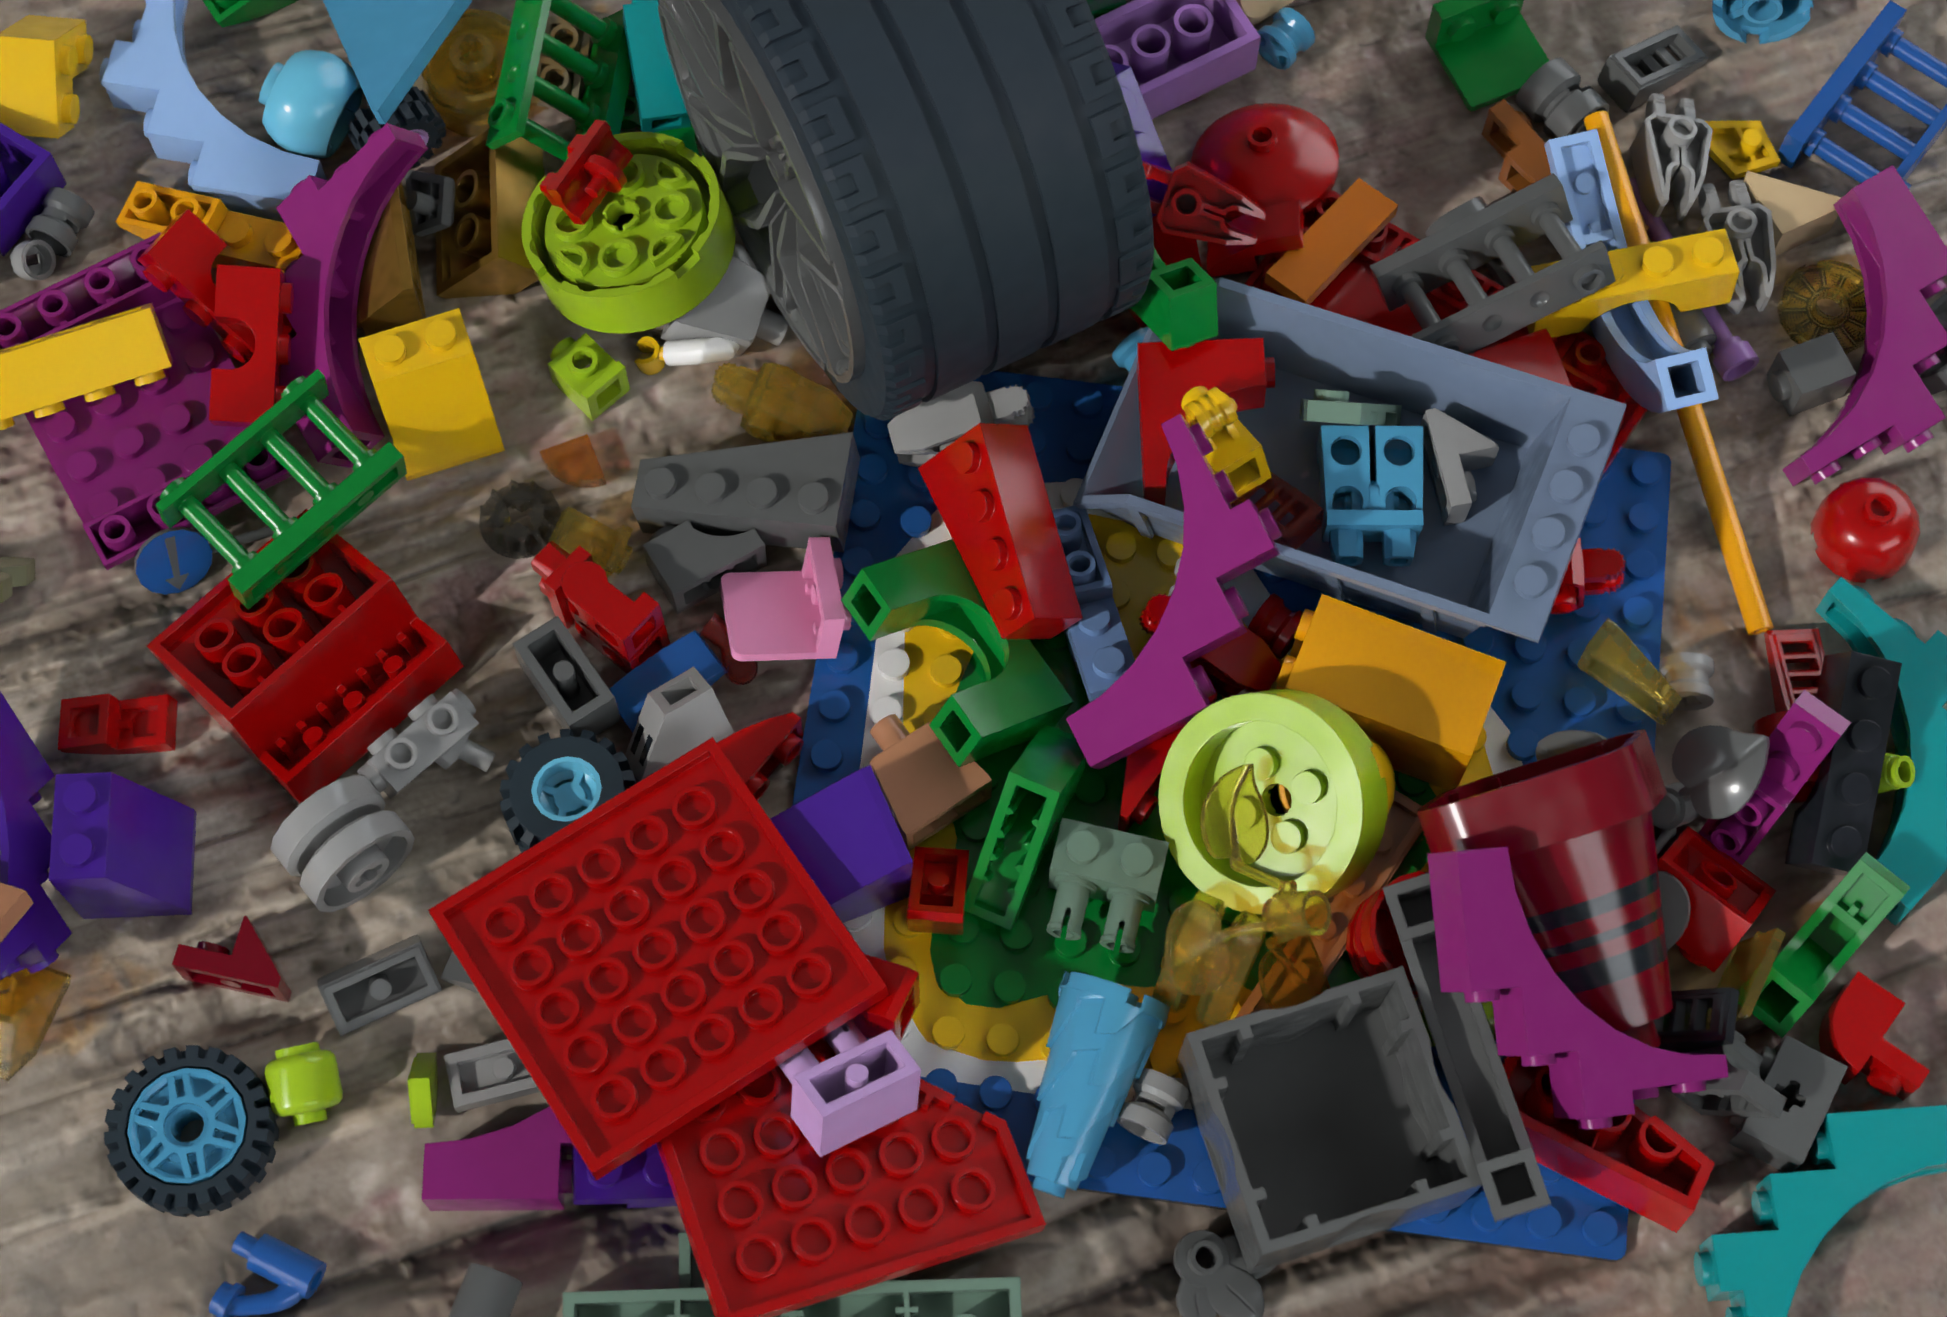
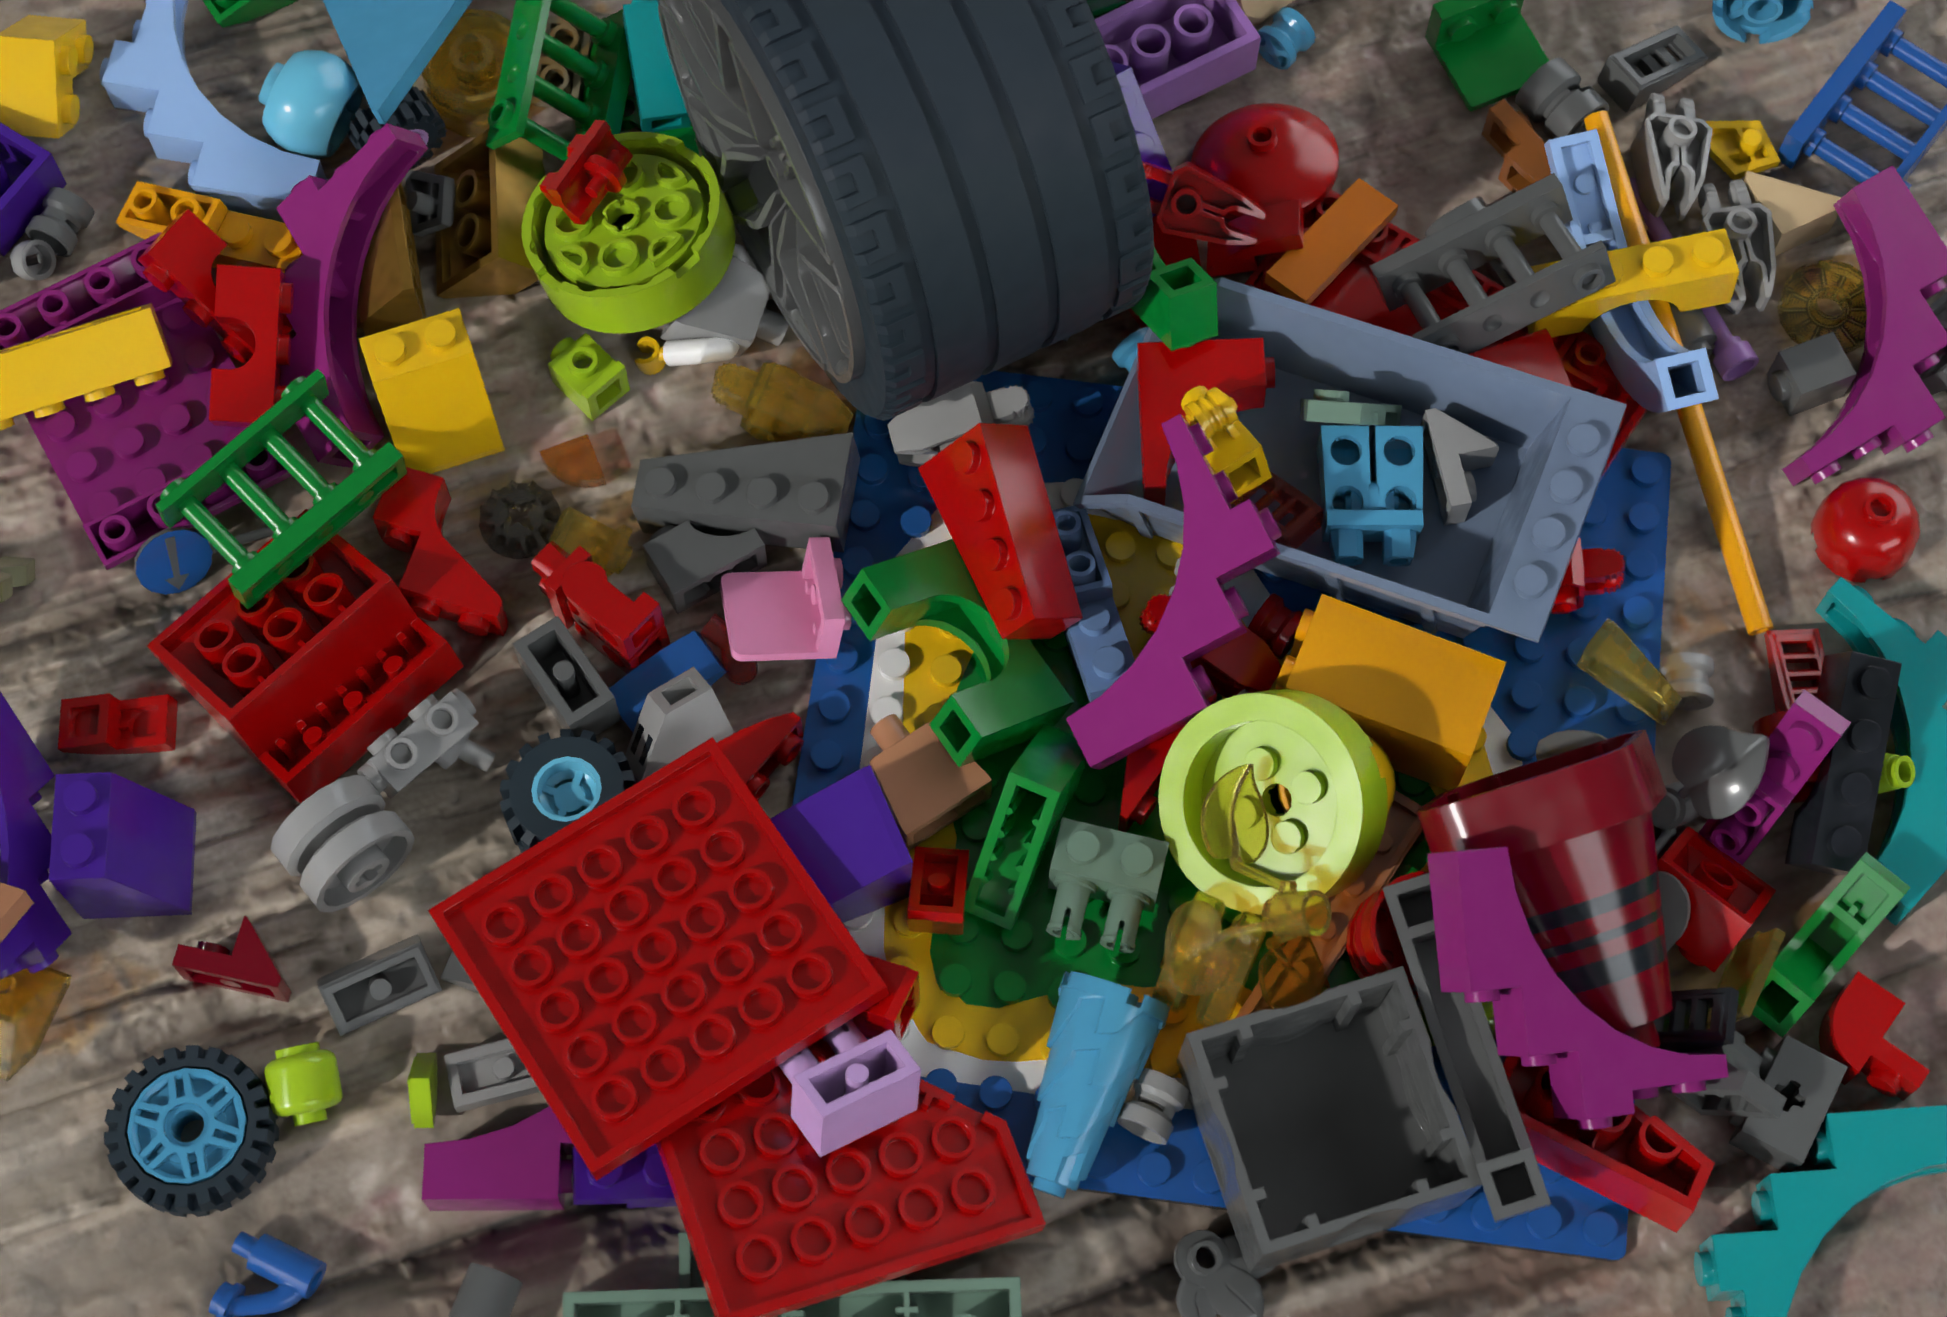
none -> red arch [372,467,509,637]

